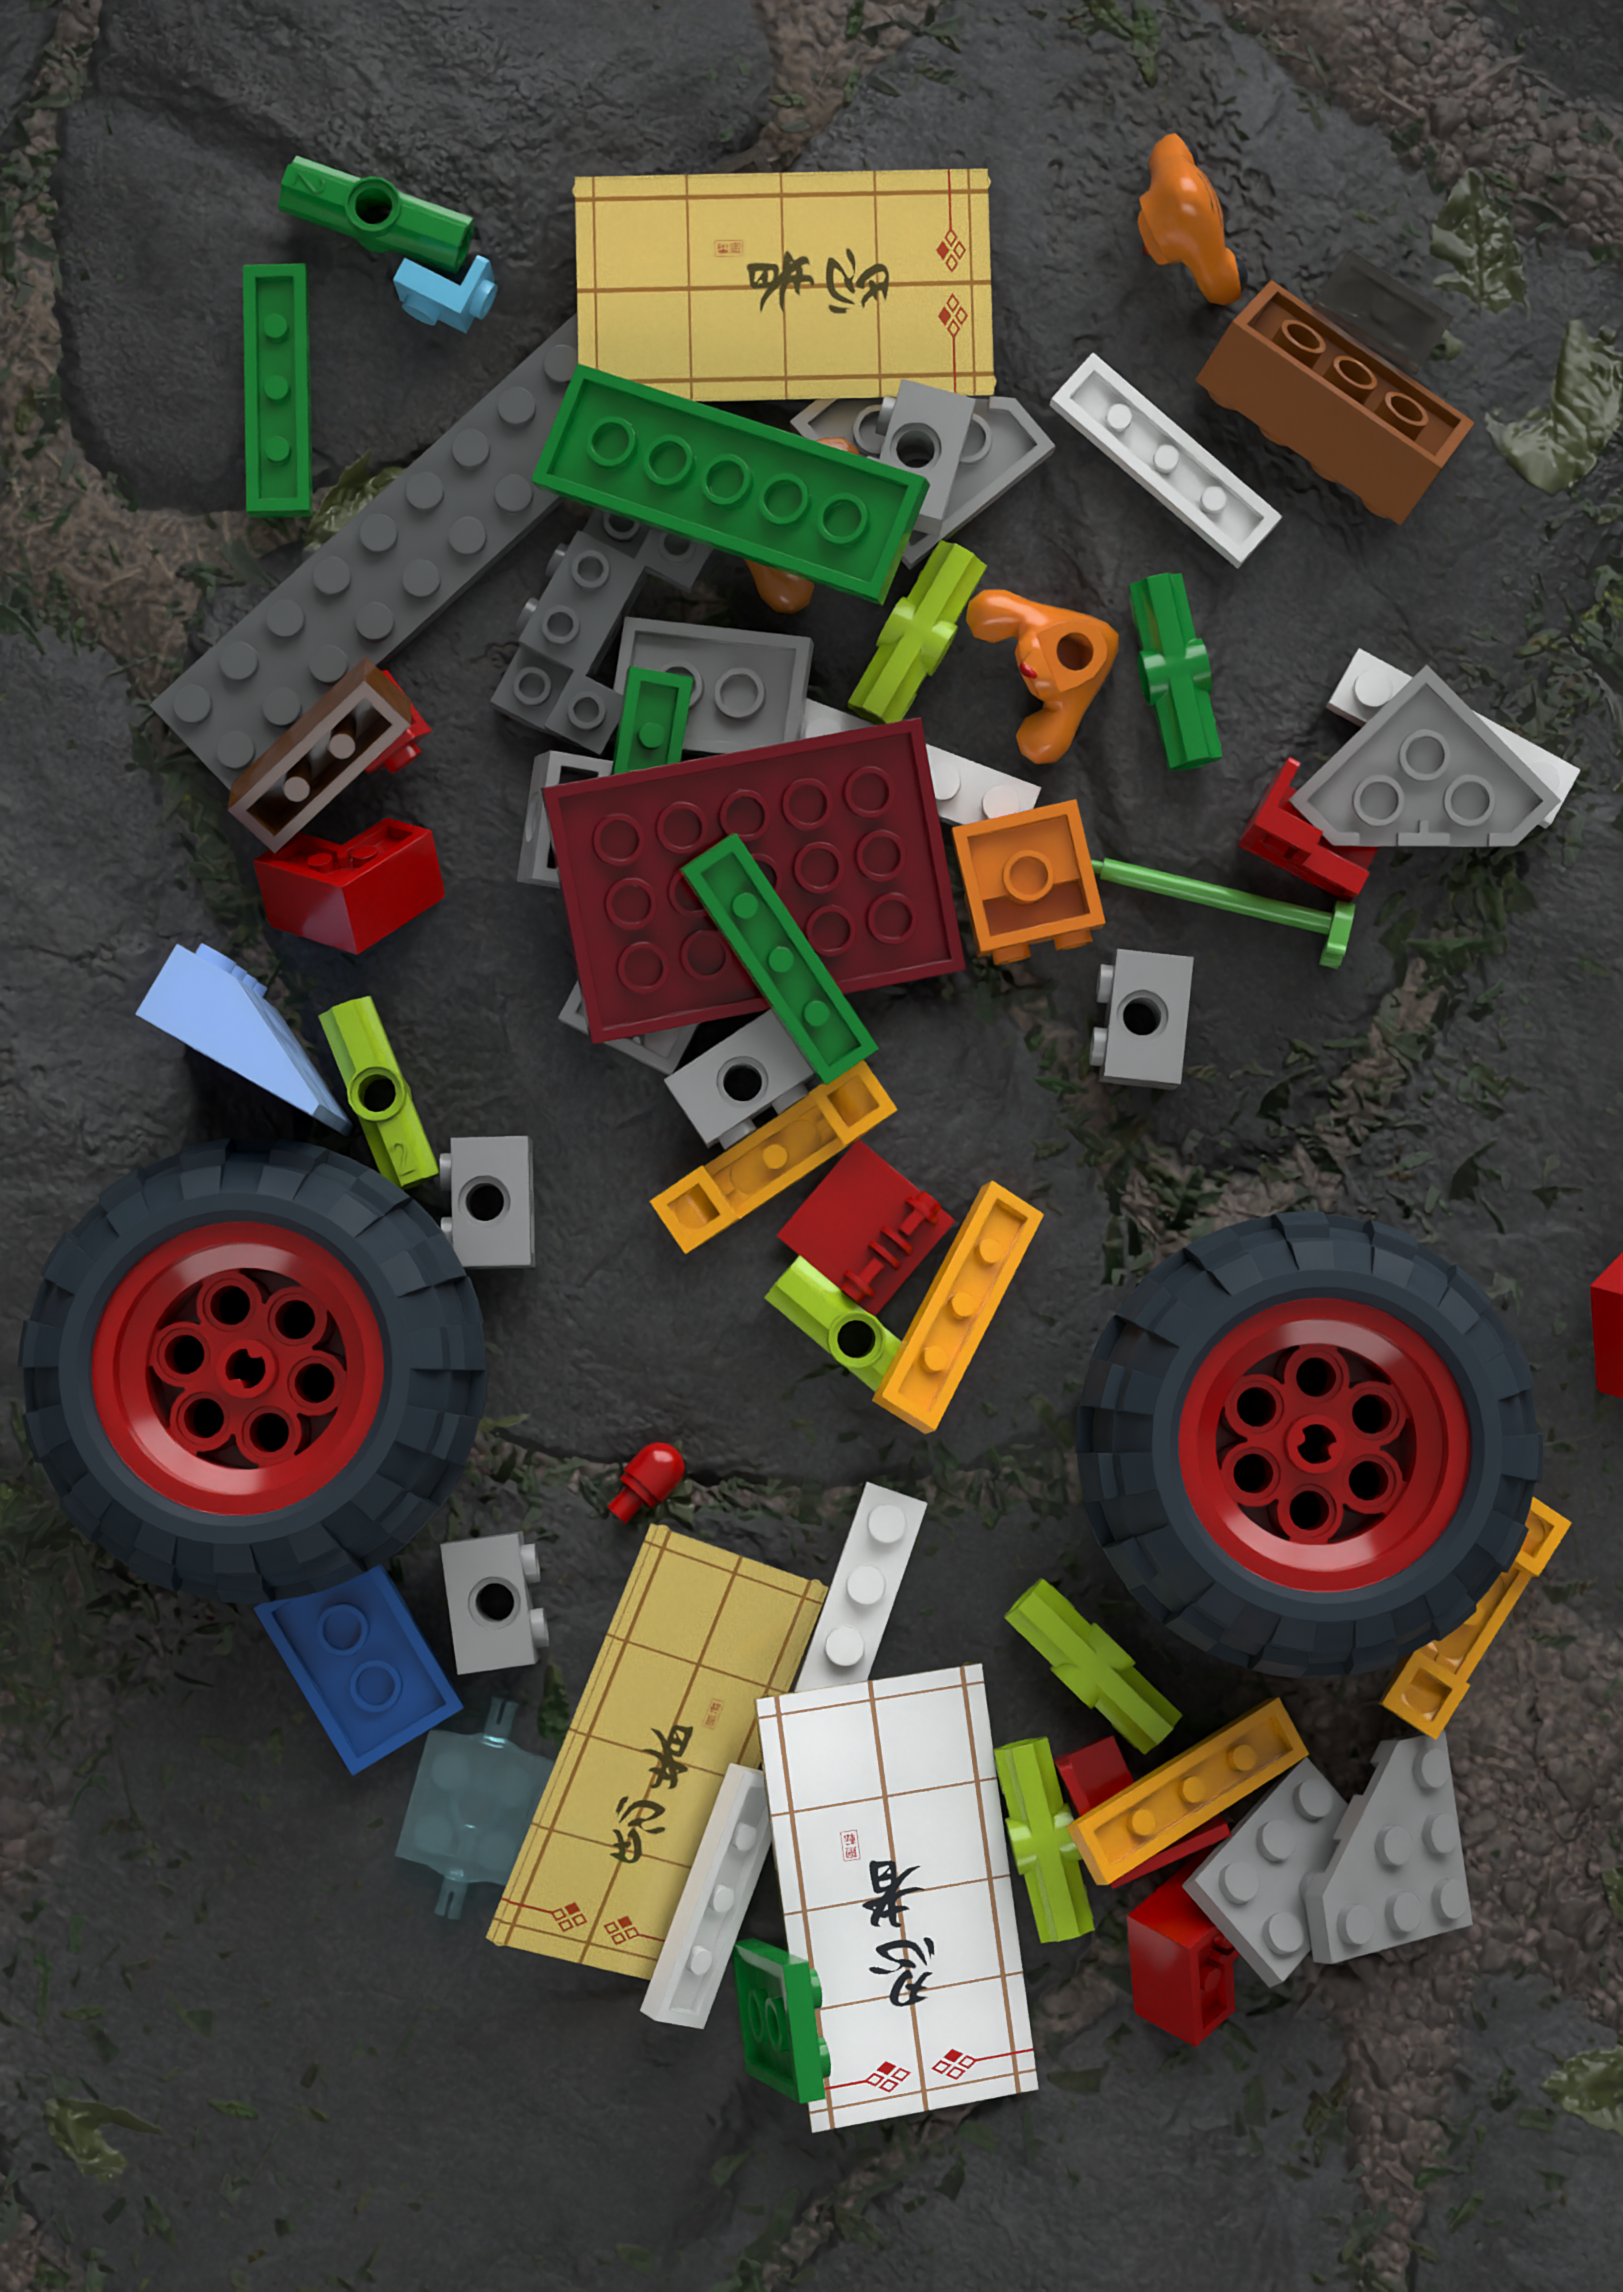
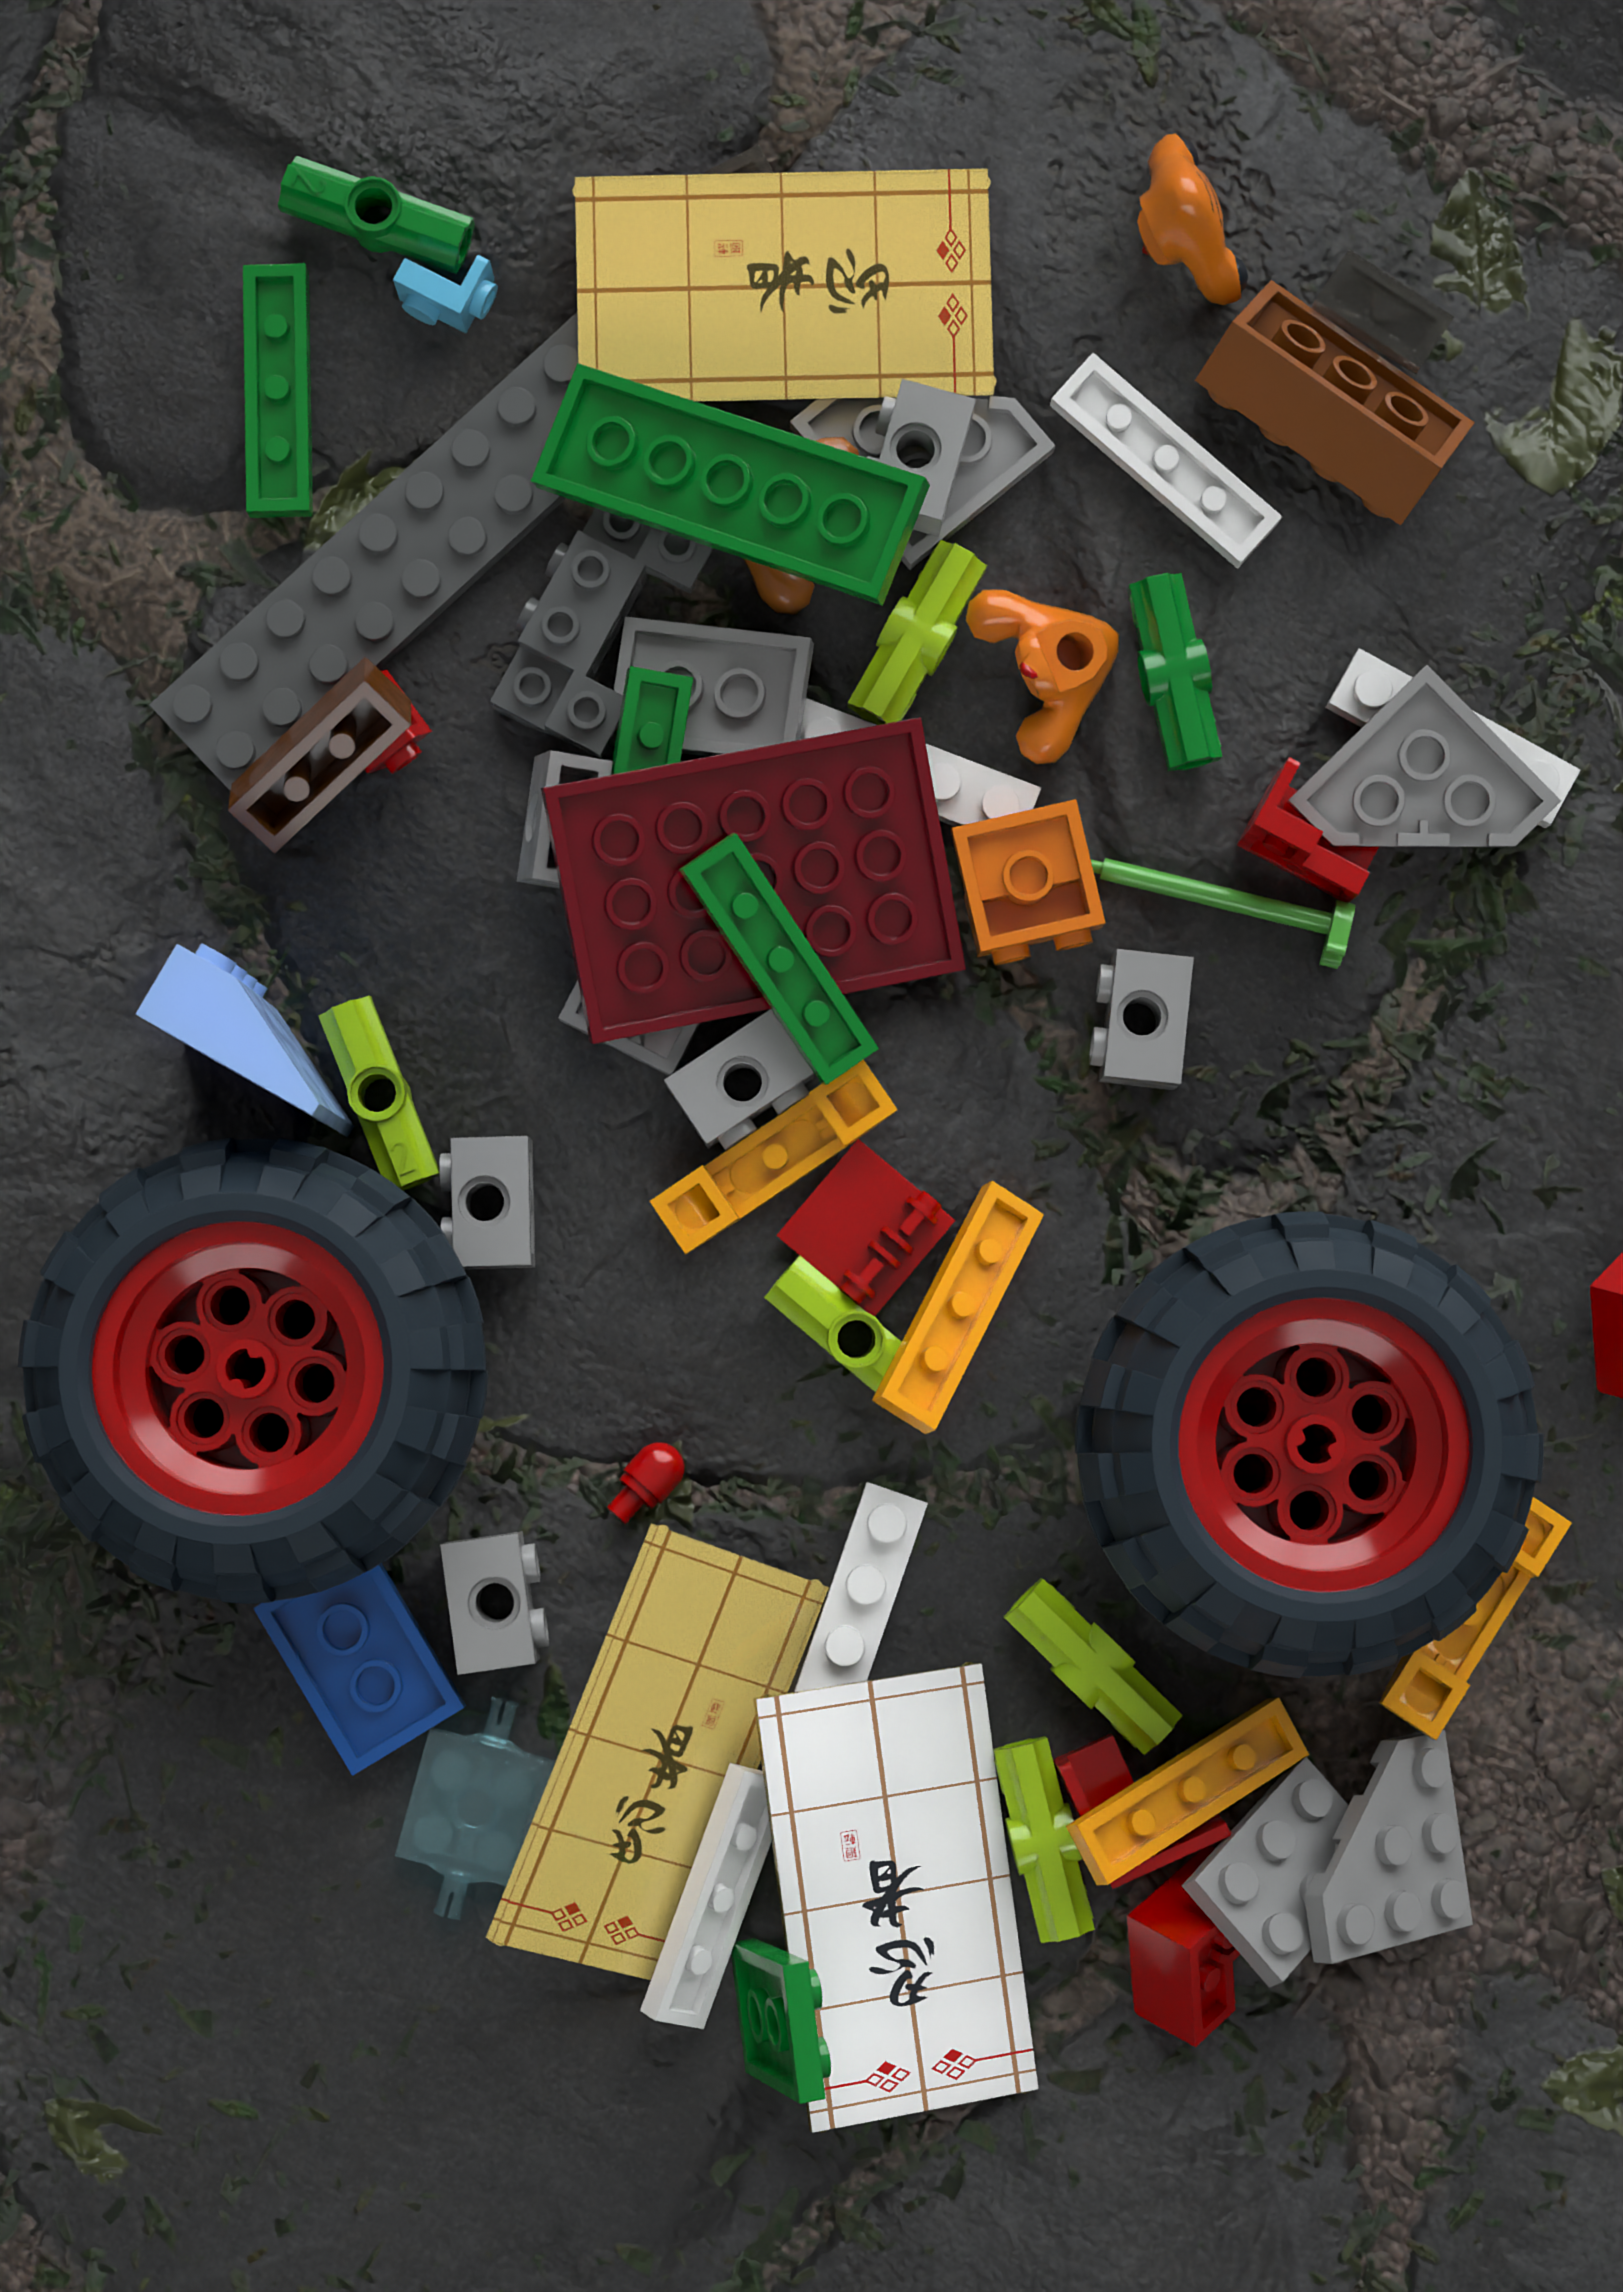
red panel [253,817,445,955] -> none

